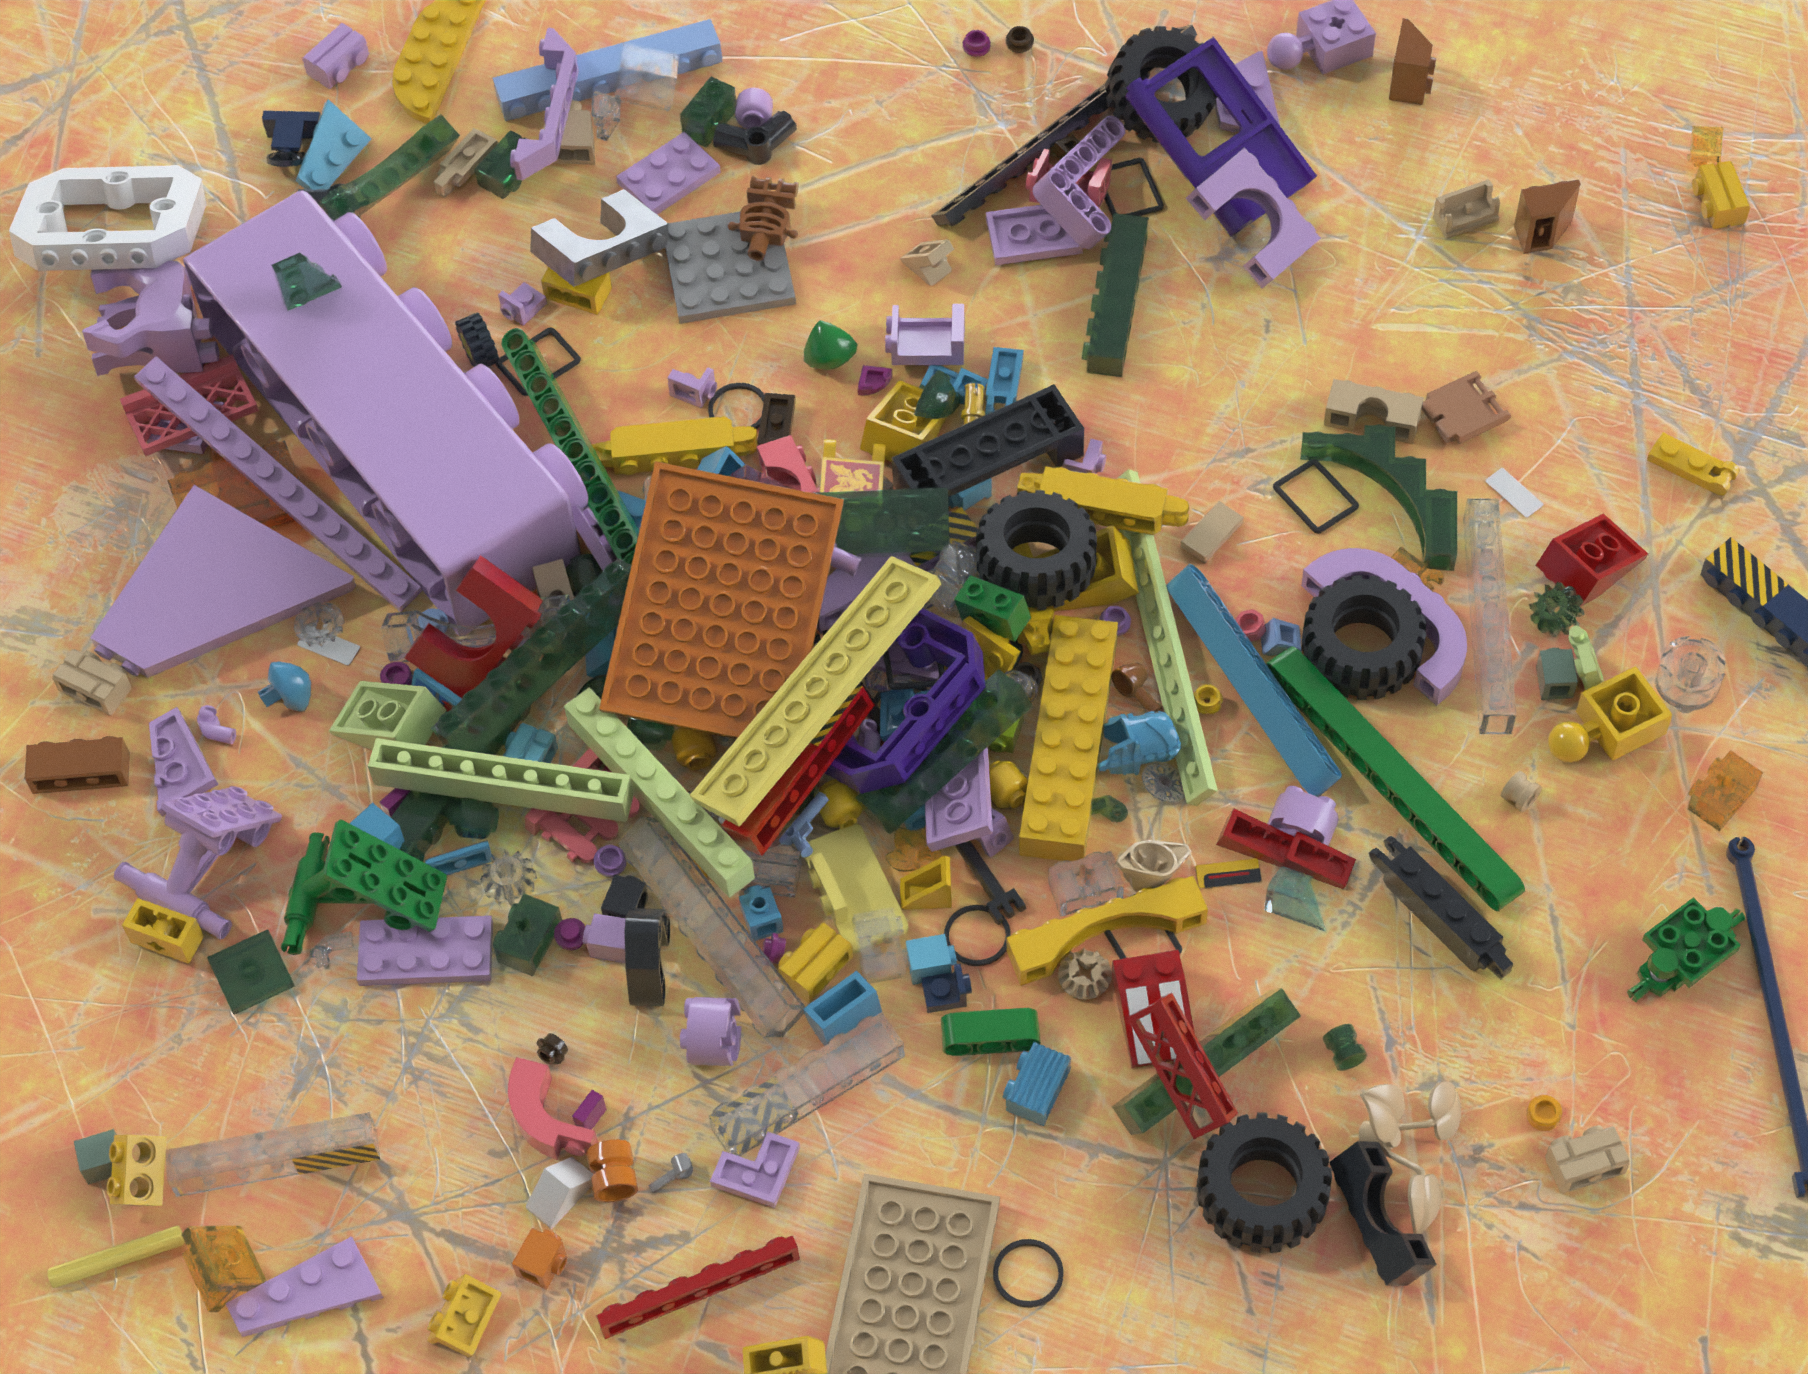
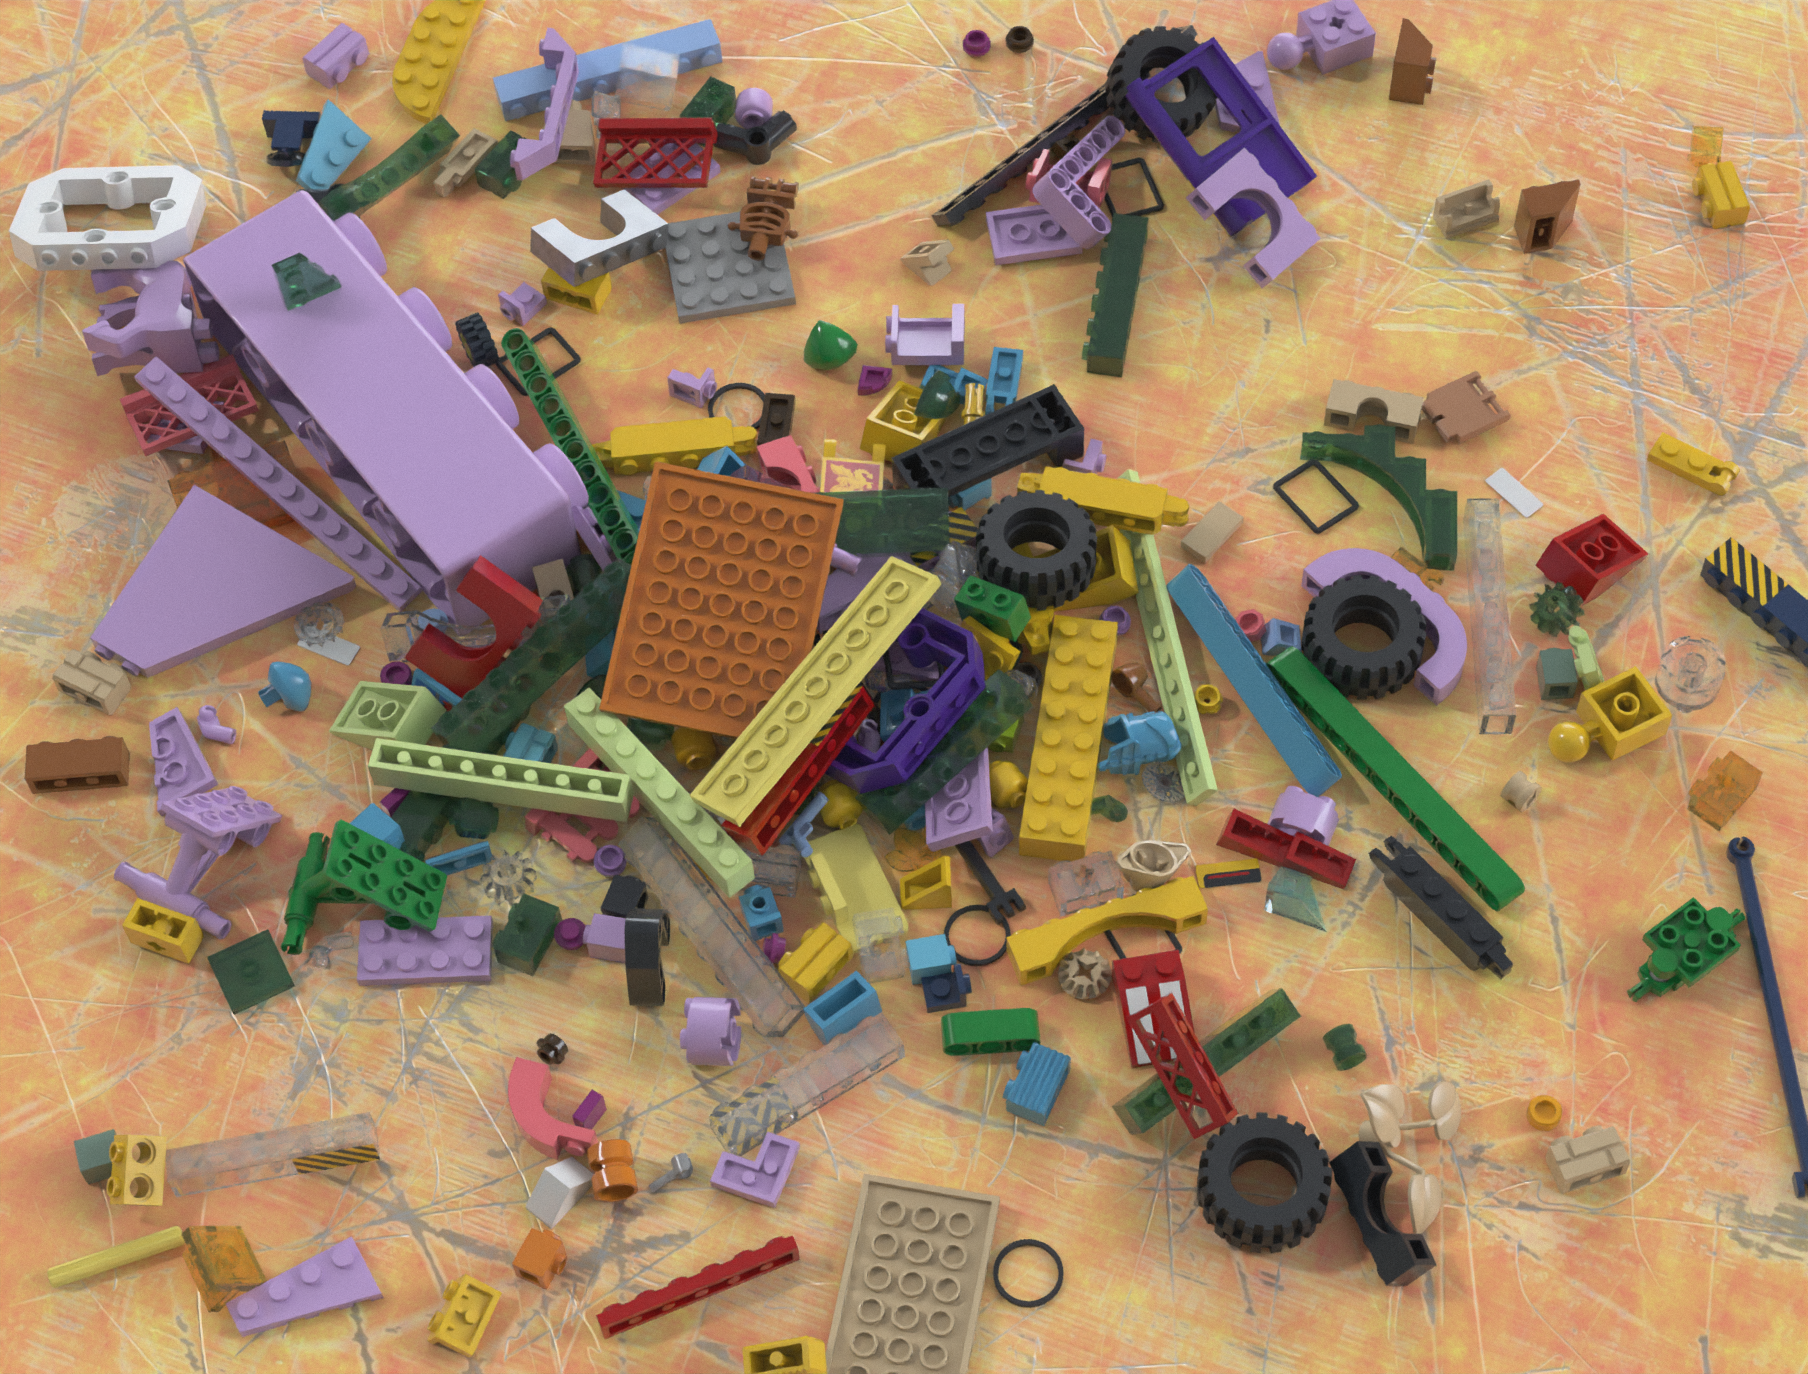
none -> red fence [593,118,718,188]

